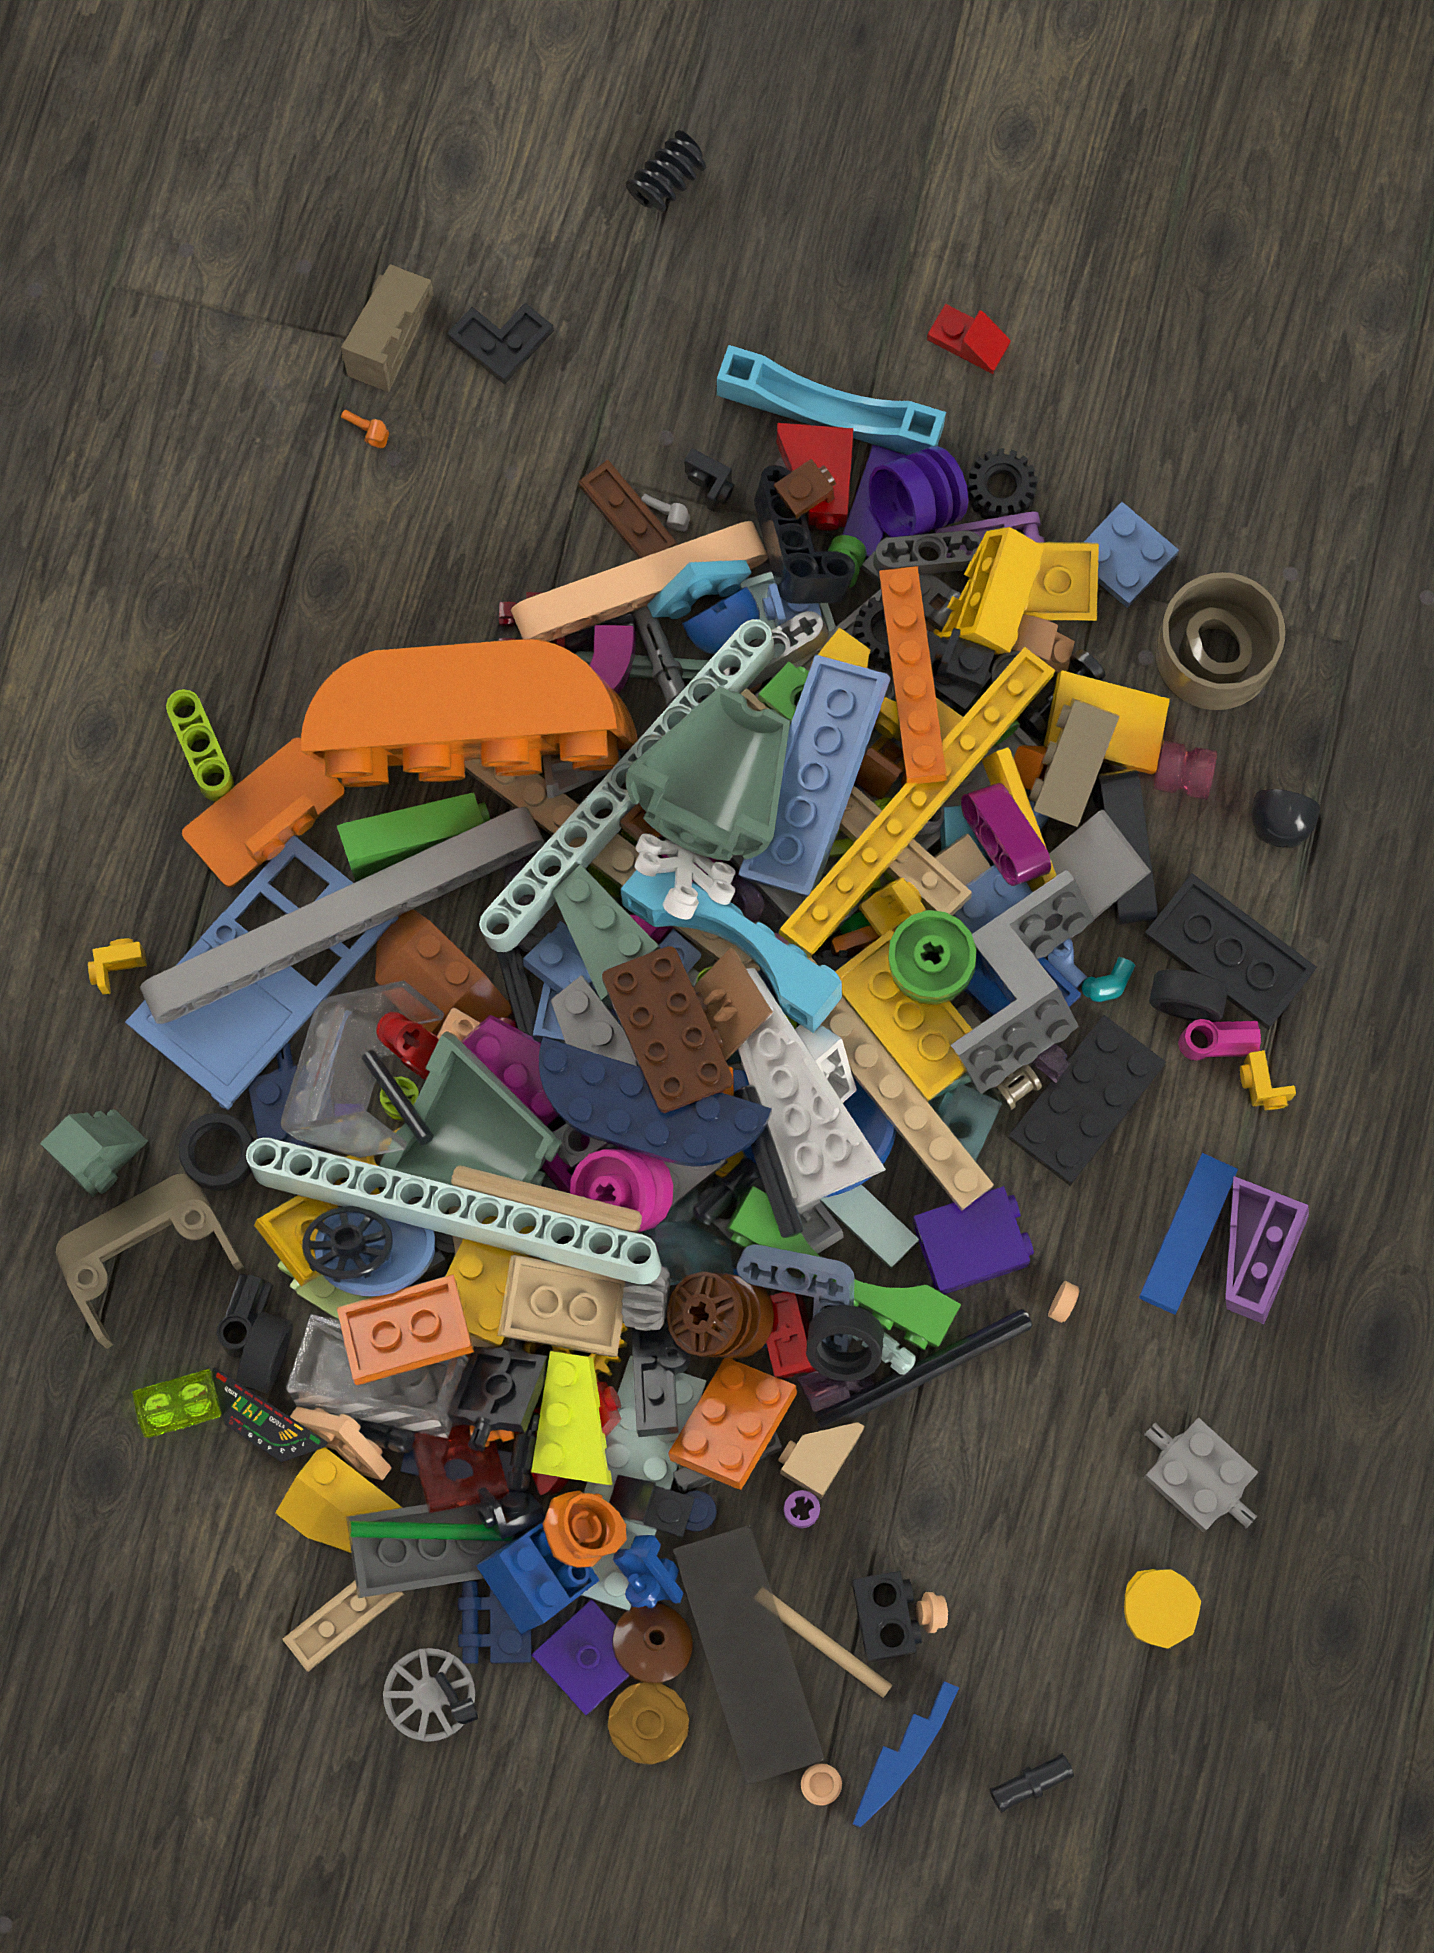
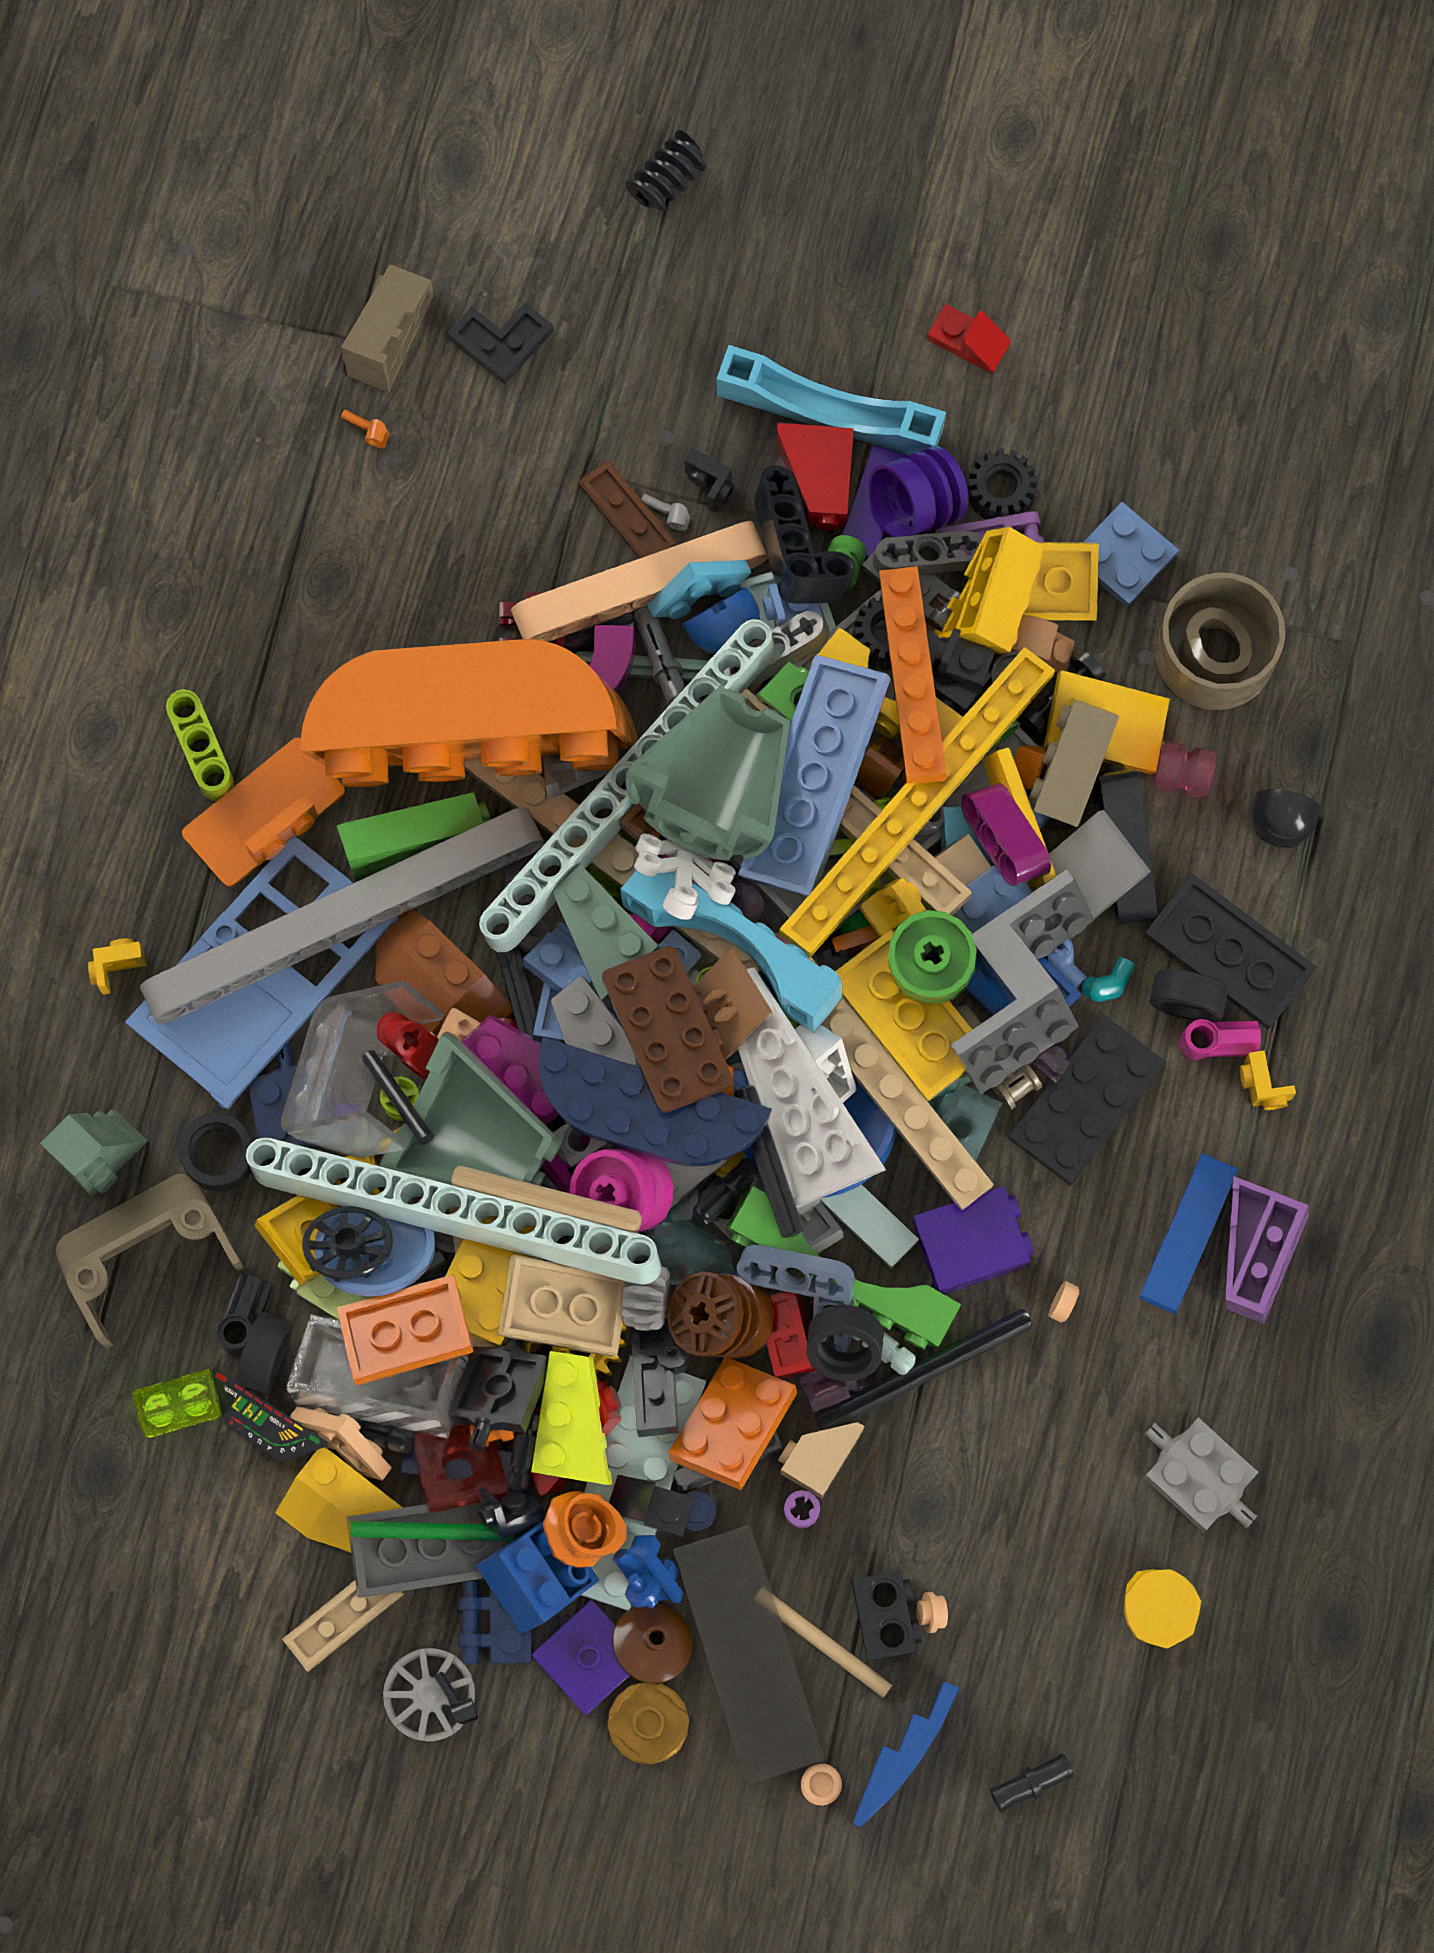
reddish brown bracket [774,459,836,519] -> none

